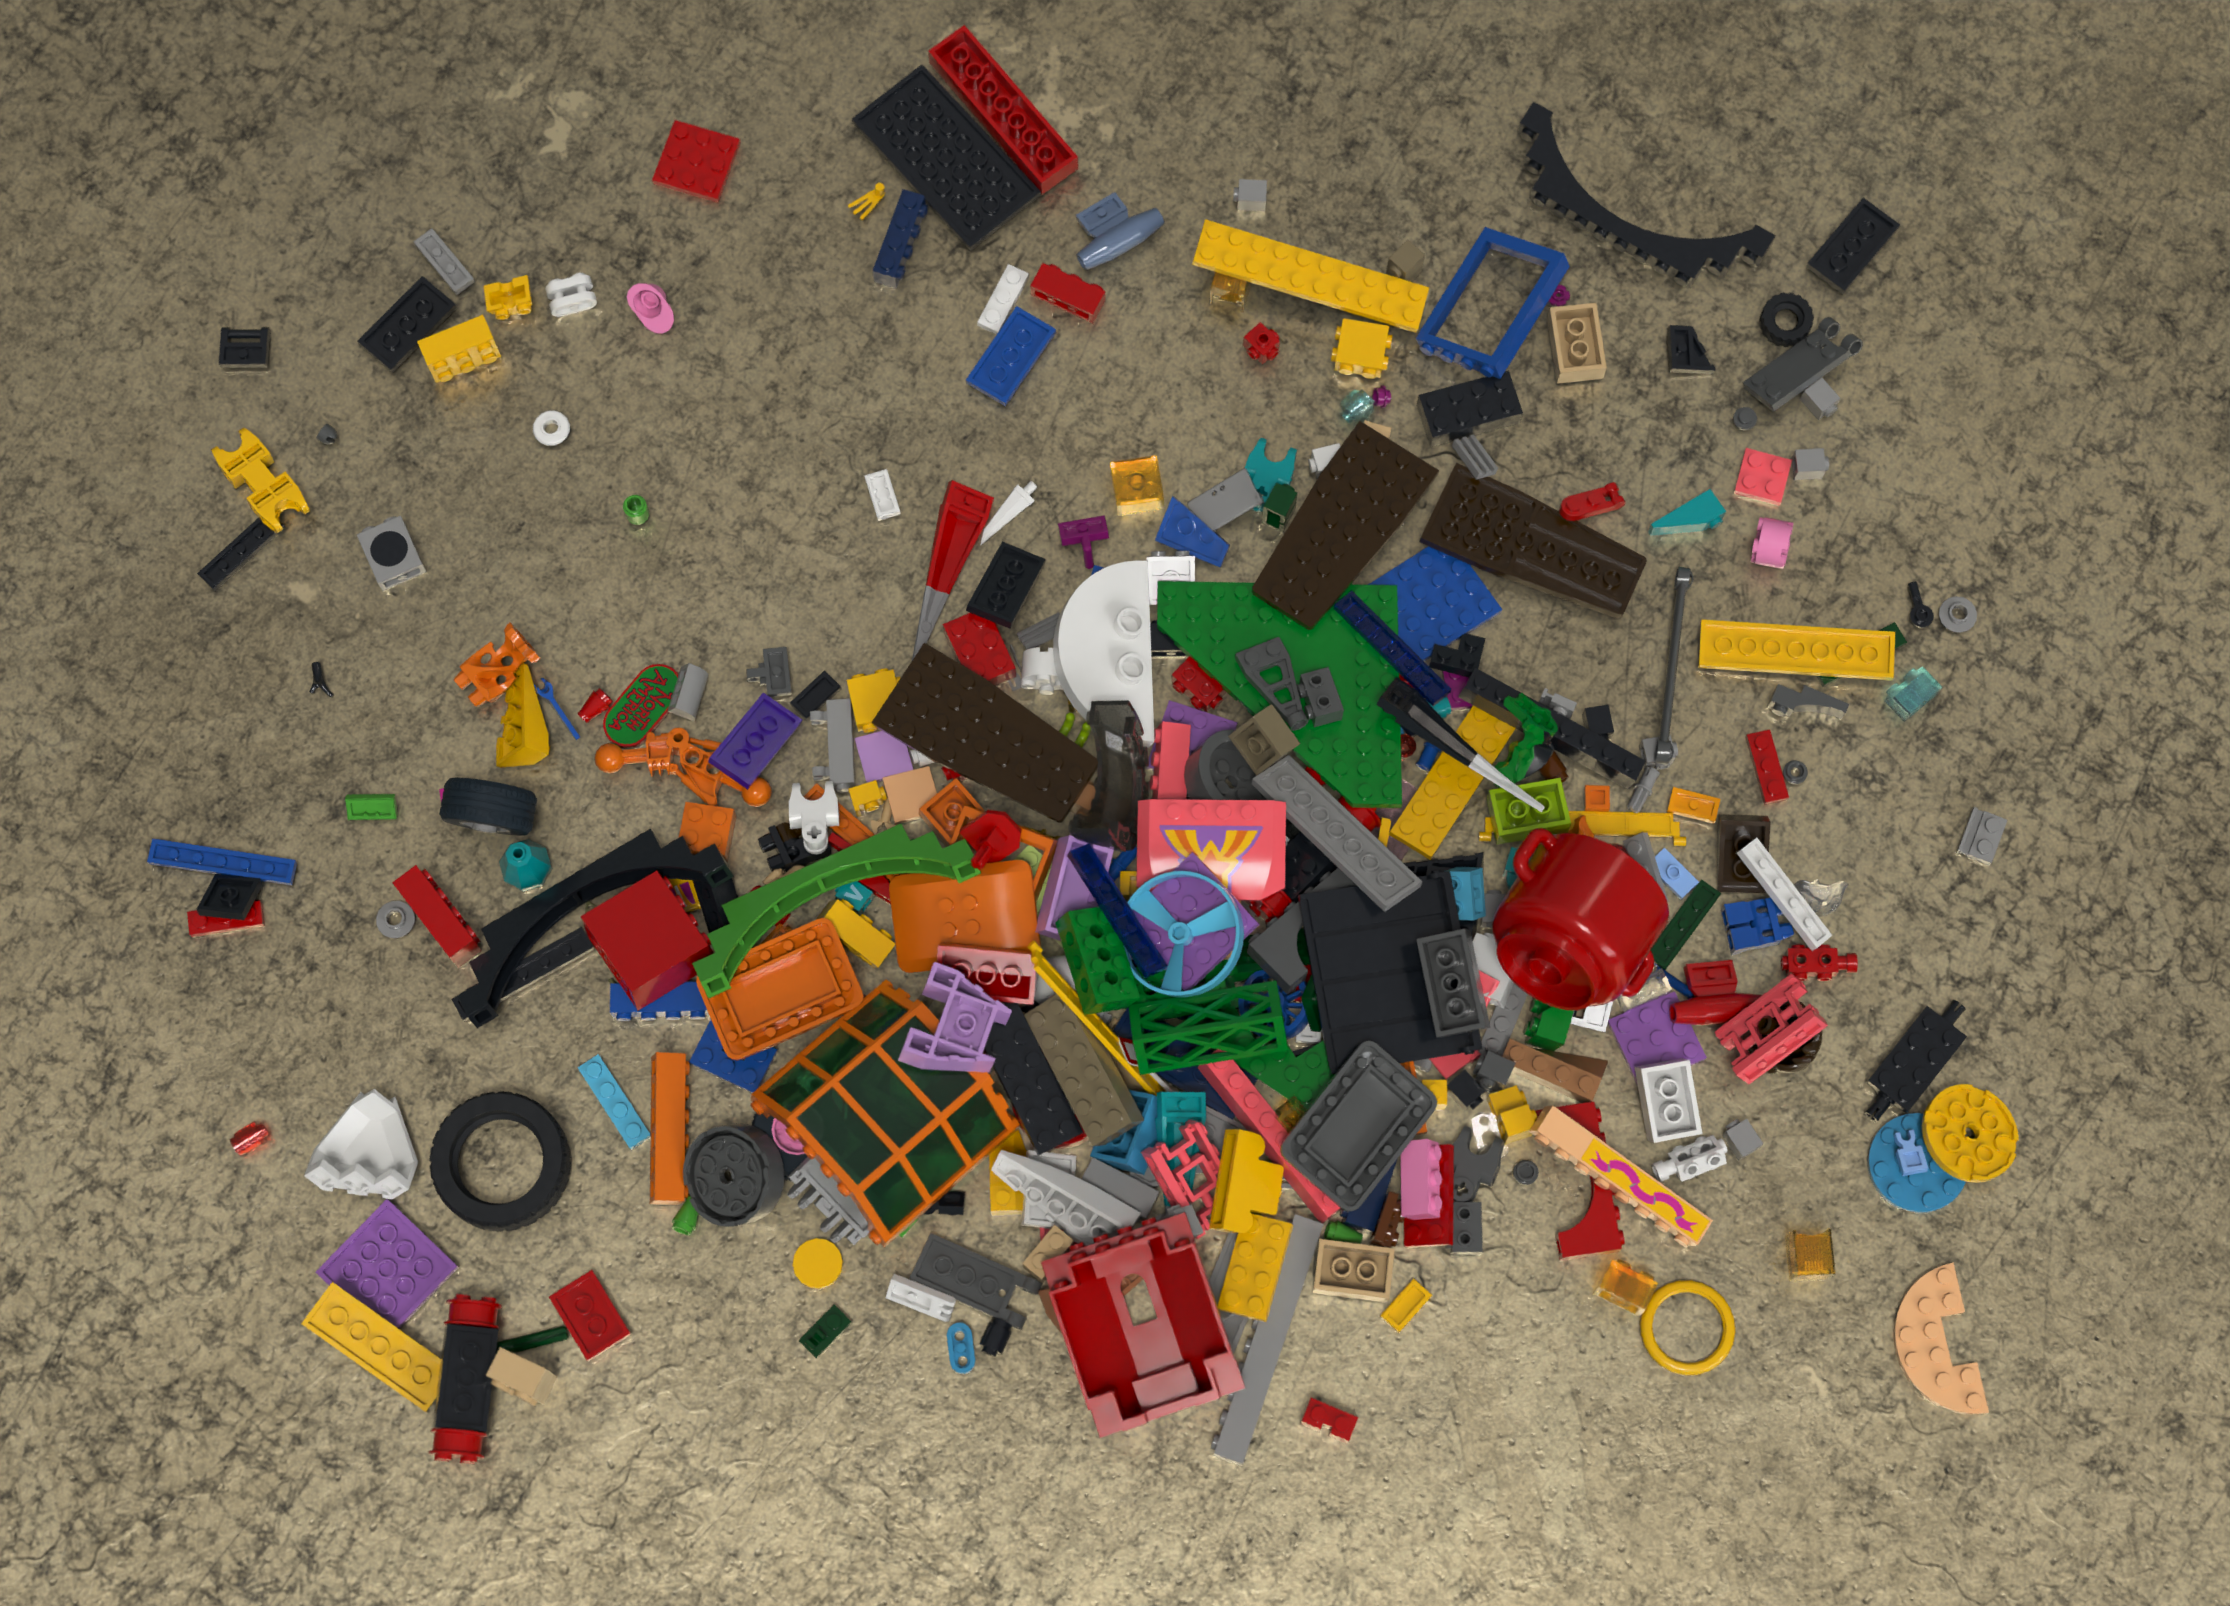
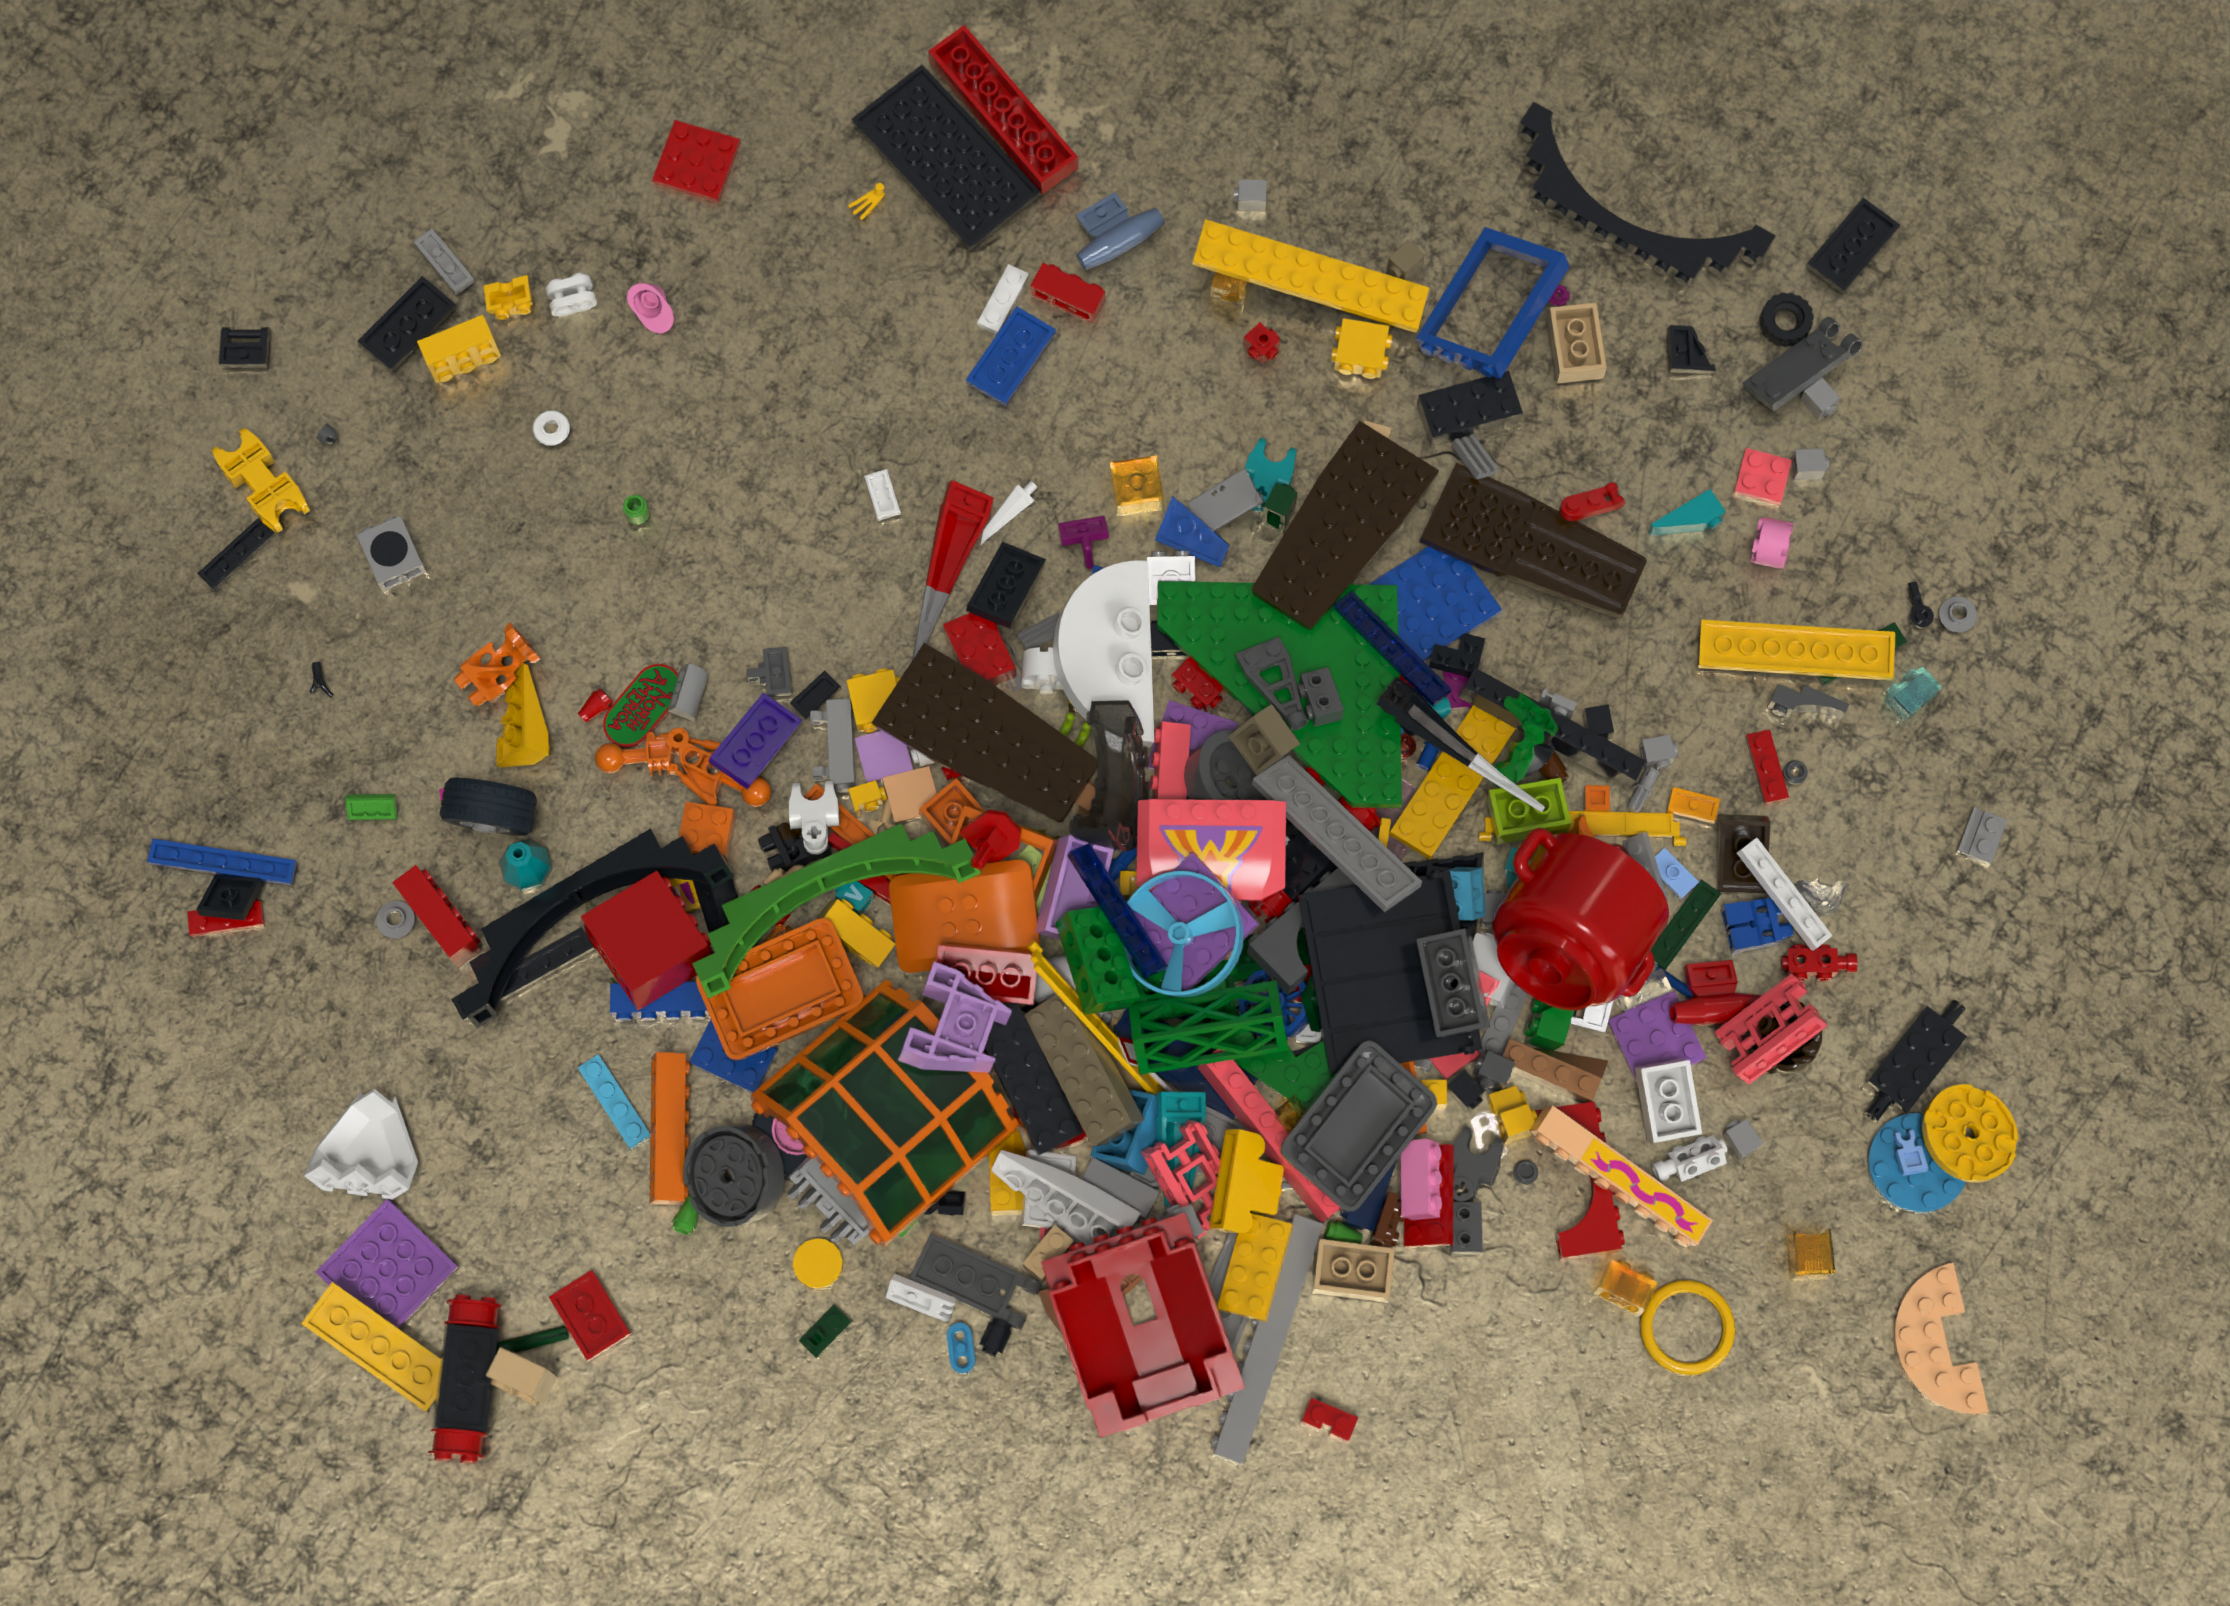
clear red brick [230,1121,269,1156] -> none
black tyre [429,1091,571,1232] -> none
blue flag [533,678,580,740] -> none
dark blue brick [873,189,928,289] -> none
white brick [1308,443,1340,479] -> none
clear light blue head [1340,389,1375,424] -> none
magenta plate [1372,385,1391,408] -> none
yellow tile [1380,1278,1432,1333] -> none
dark grey piece [1654,566,1693,765] -> none
dark grey plate [1733,407,1757,430] -> none

